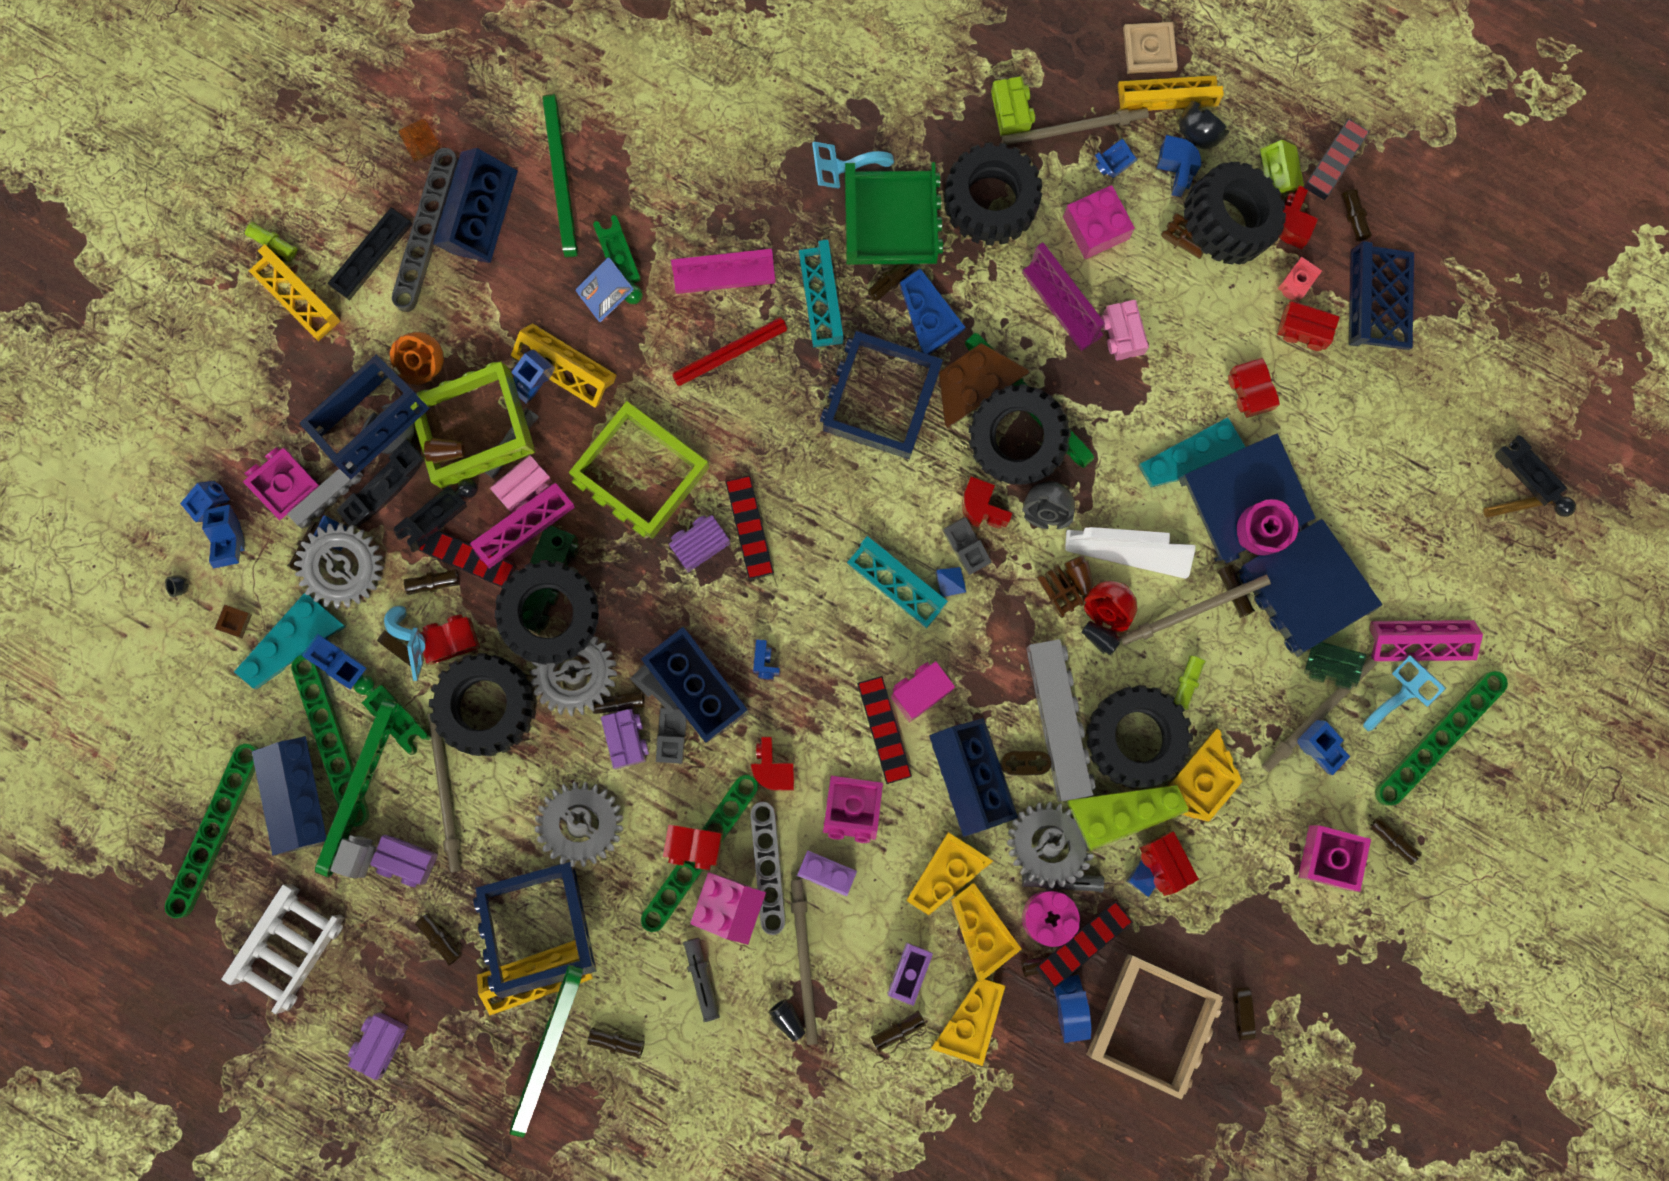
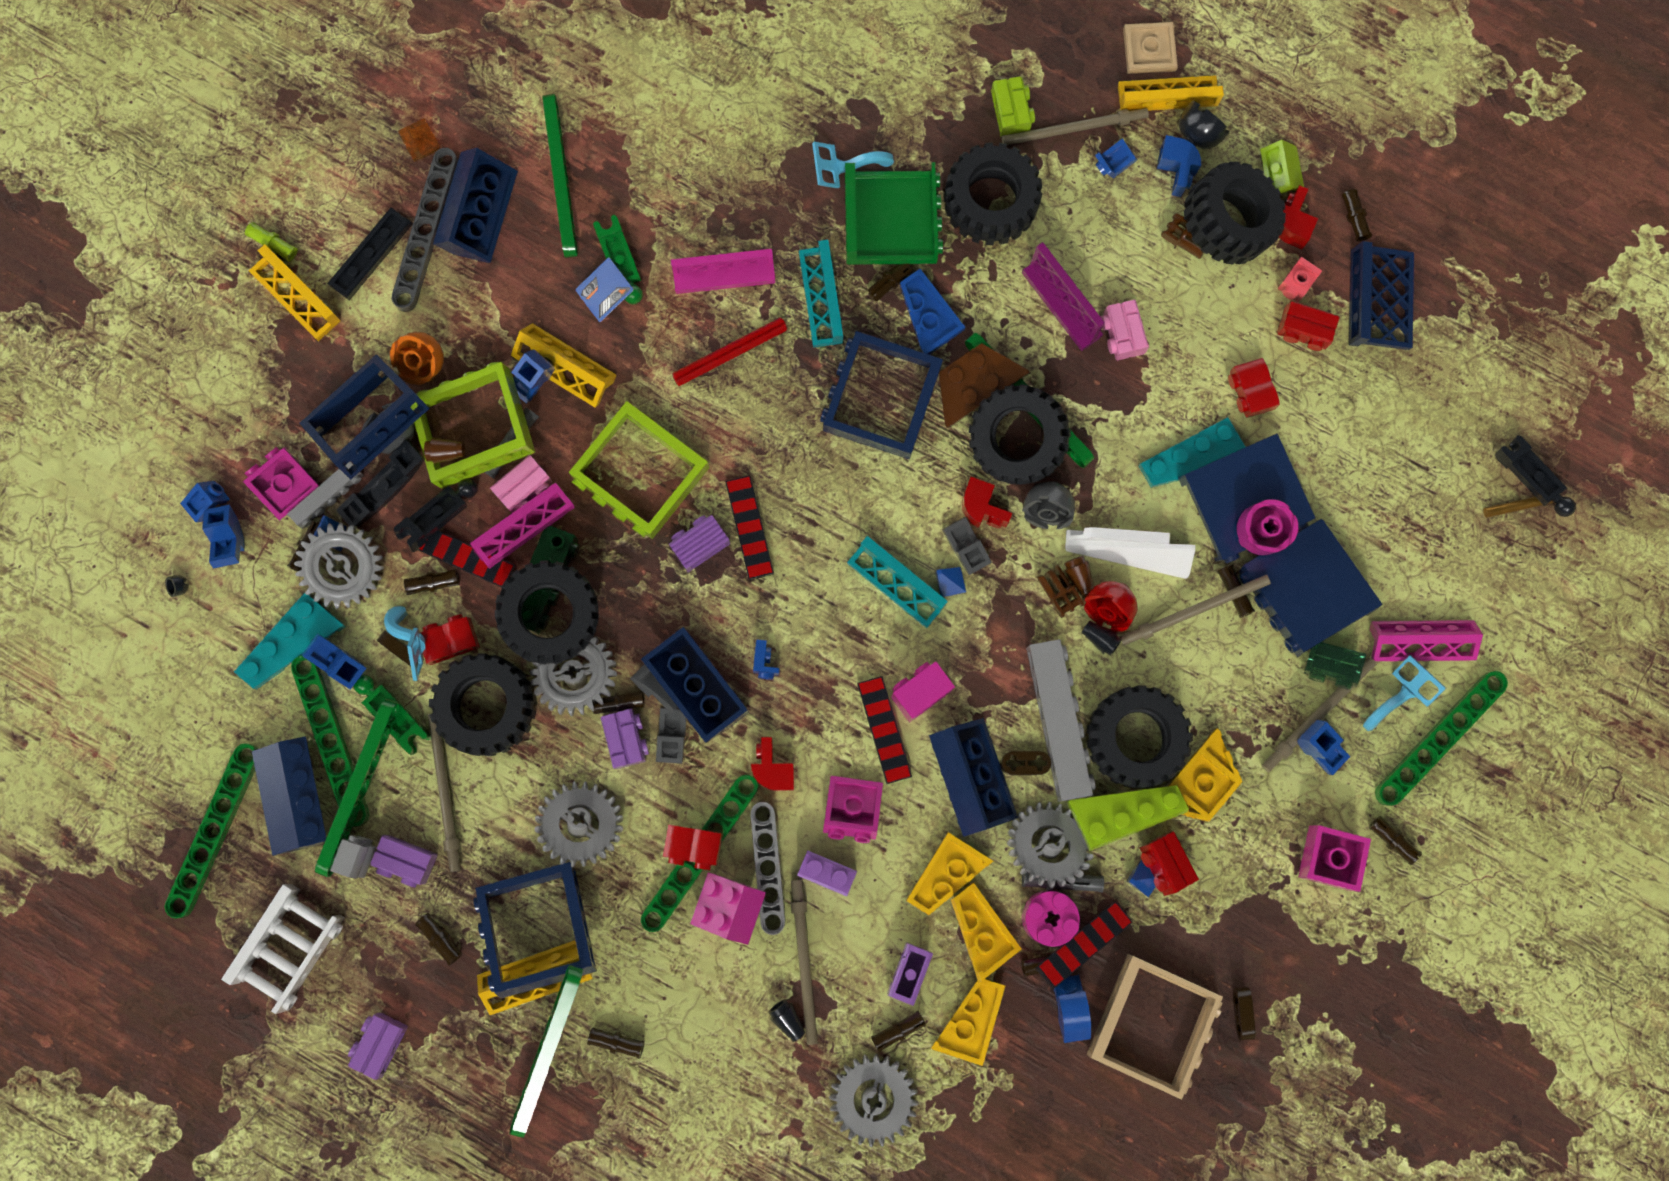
reddish brown plate [214,604,252,638] -> none
dark grey pin [683,938,720,1022] -> none
dark pink brick [1063,185,1135,260] -> none
lime pin [1173,655,1206,710] -> none
tile [1303,118,1370,201] -> none
none -> light grey gear [829,1054,919,1147]

